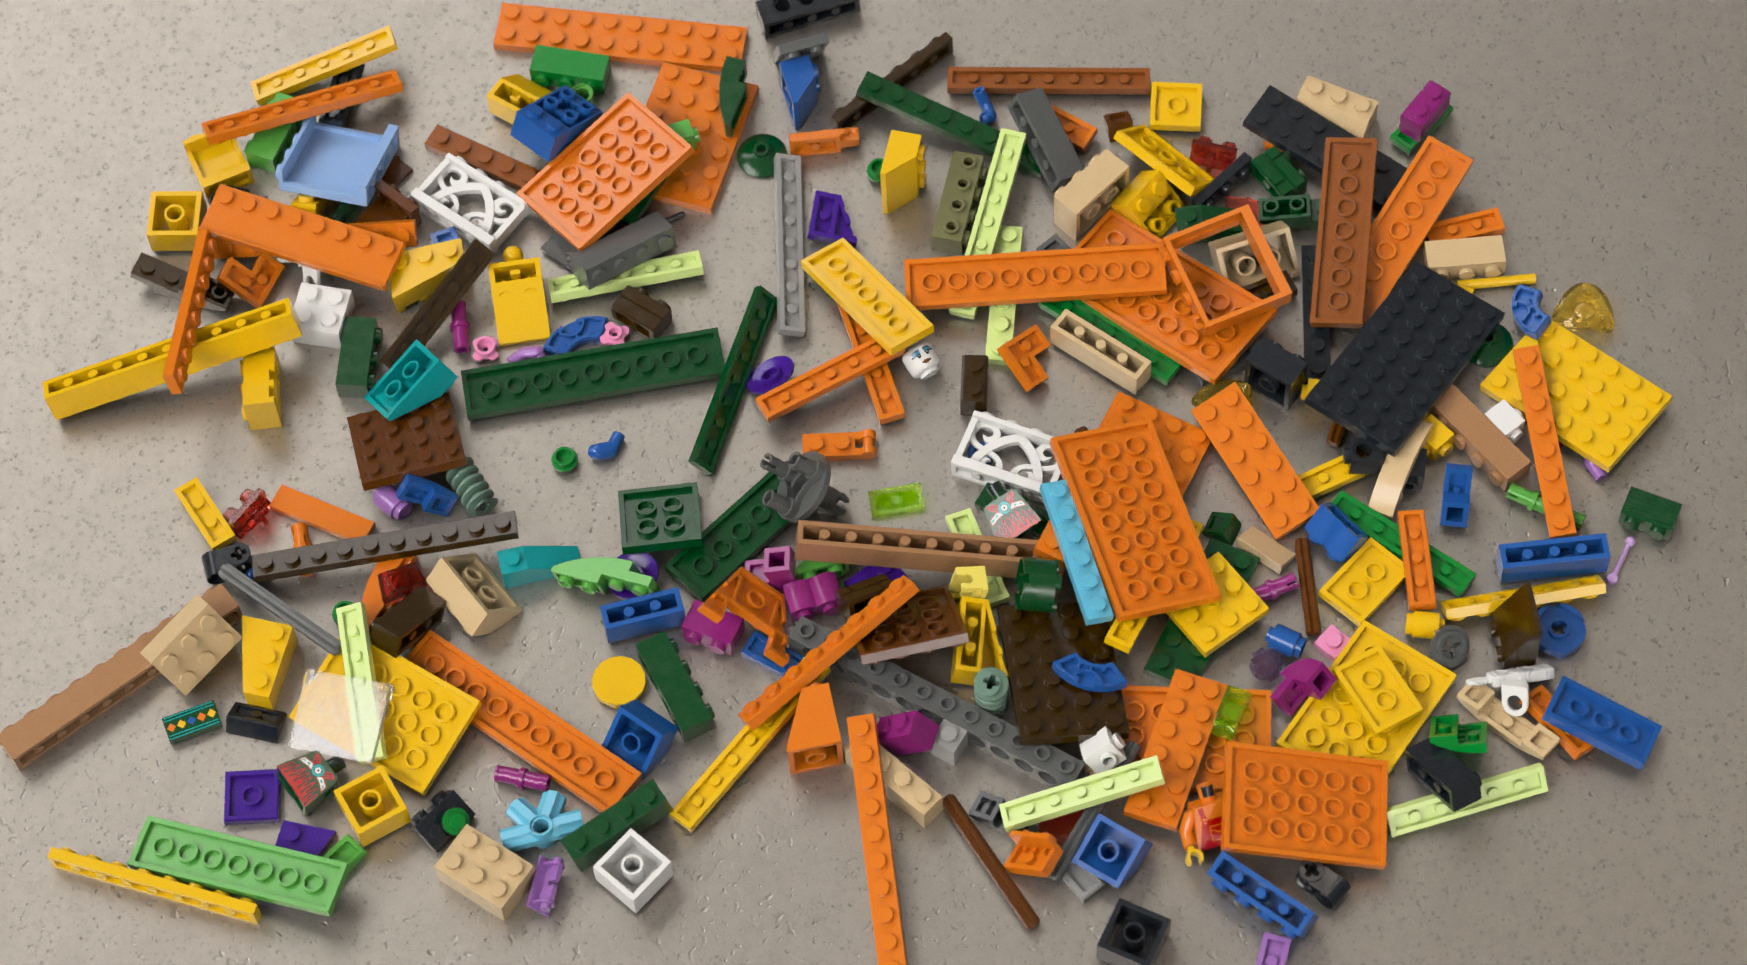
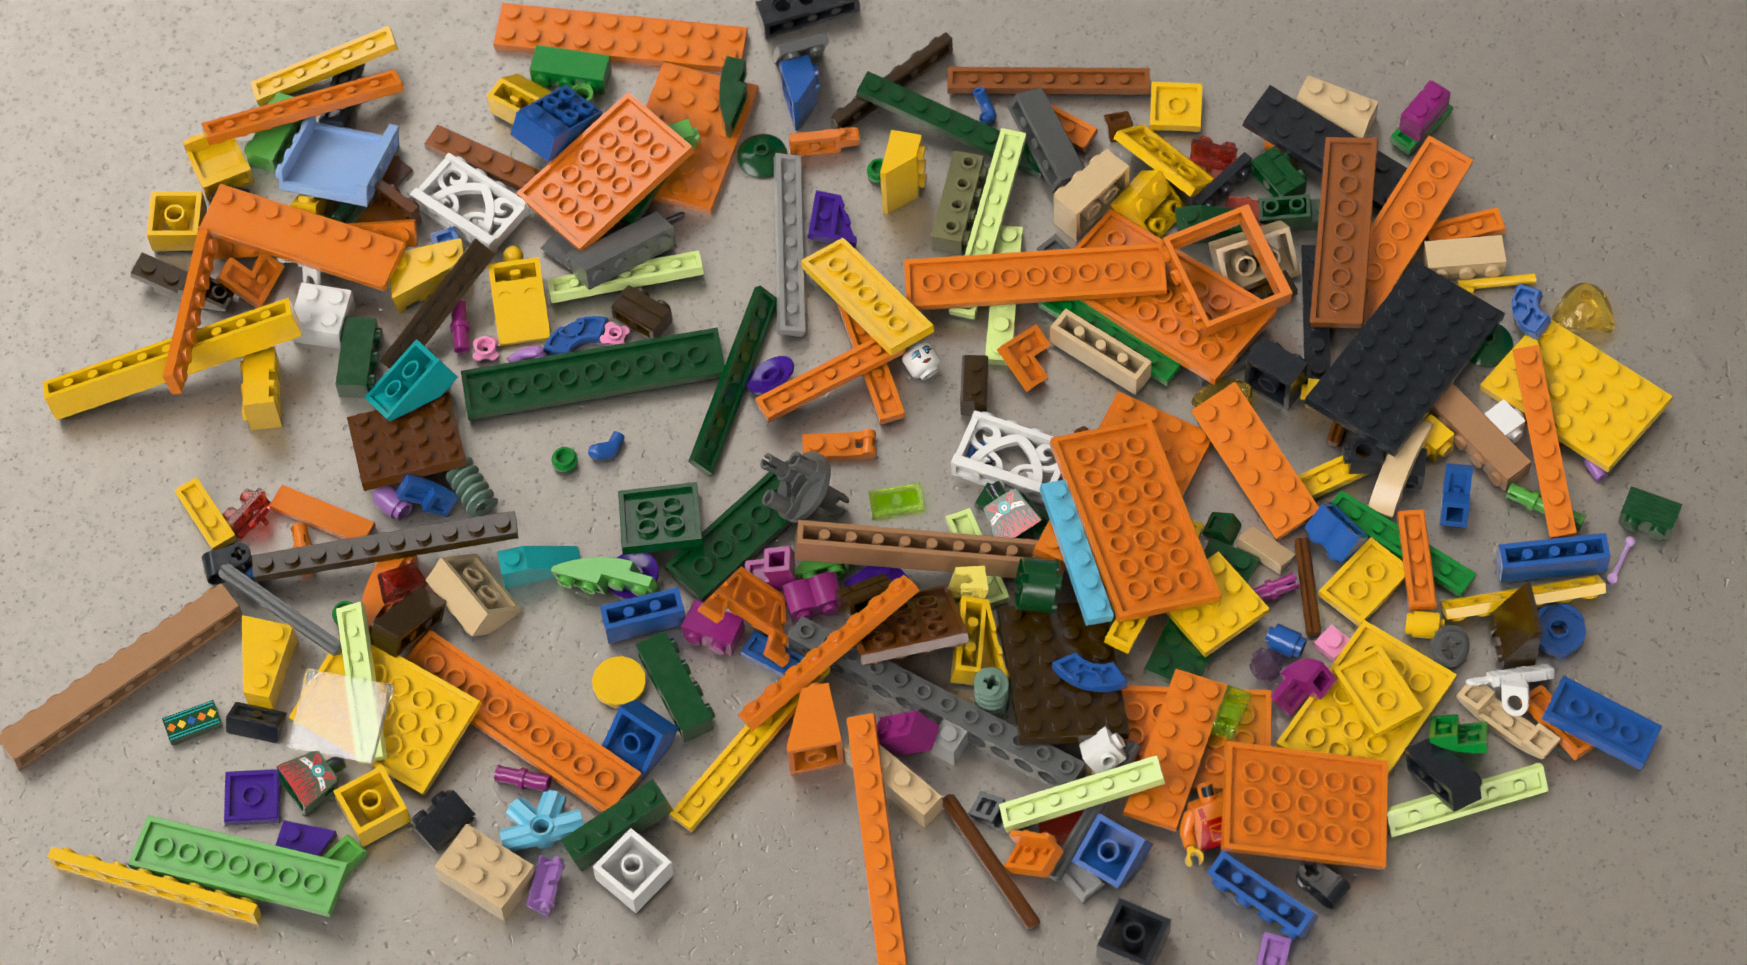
tan brick [140,594,243,696] -> none
green plate [442,808,470,835] -> none

